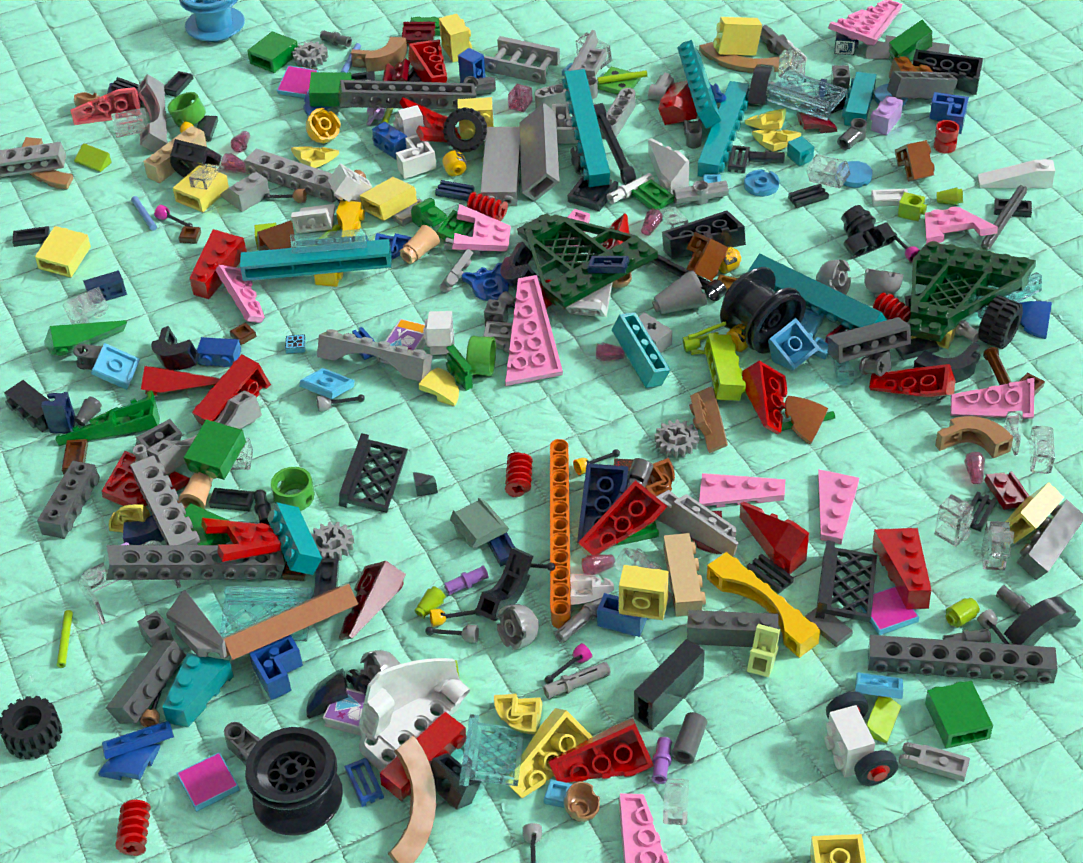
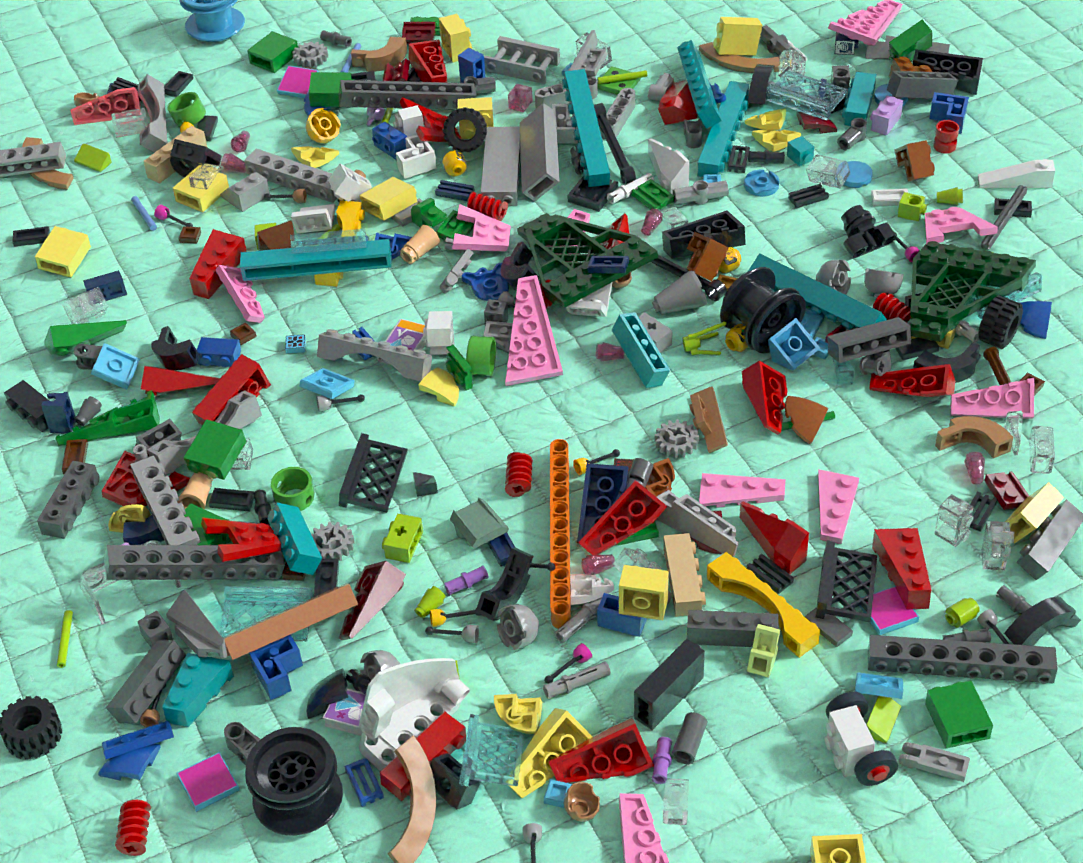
lime brick [704,334,746,401] -> none
none -> lime brick [382,513,423,563]

